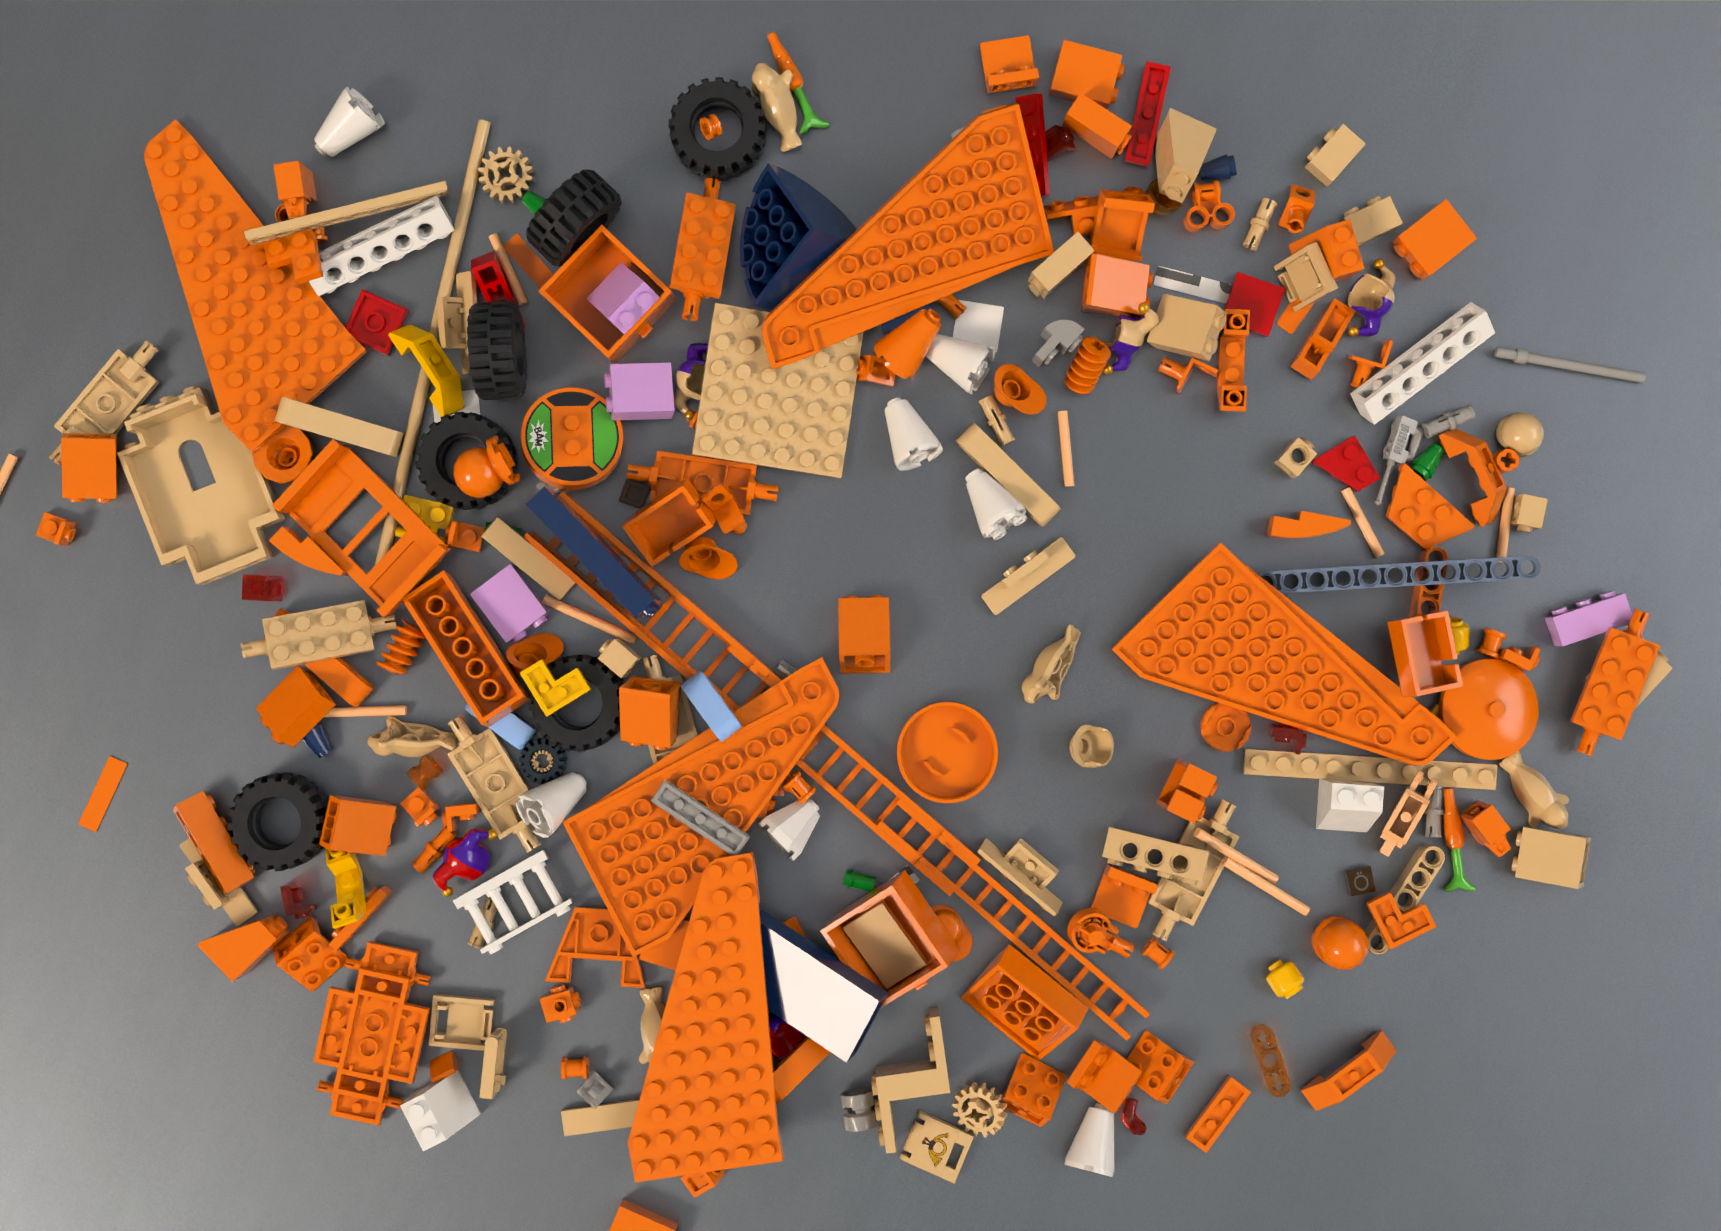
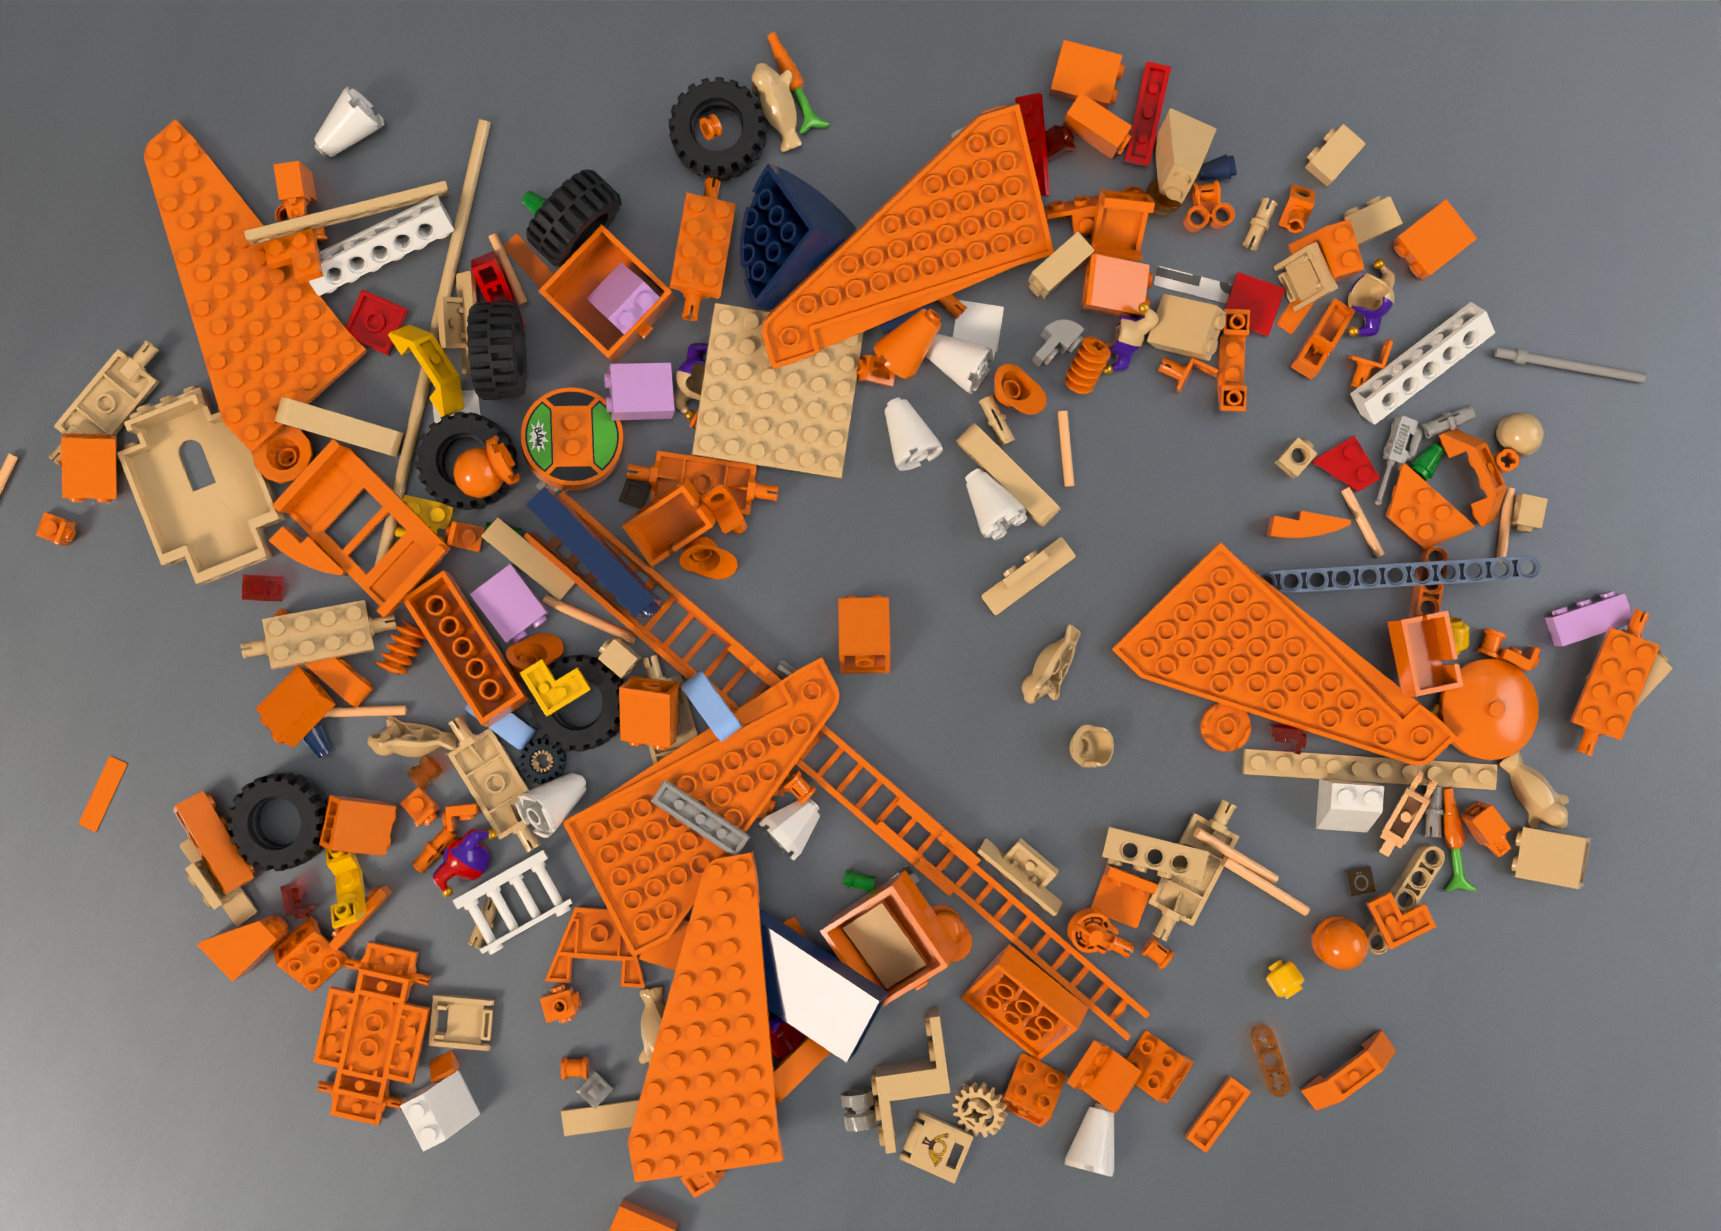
tan gear [478,147,534,203] -> none
tan container [479,1027,507,1099] -> none
orange brick [897,701,998,803] -> none
orange bracket [980,35,1039,94] -> none
clear red arm [1122,1098,1147,1136] -> none
orange piece [1156,759,1218,824] -> none

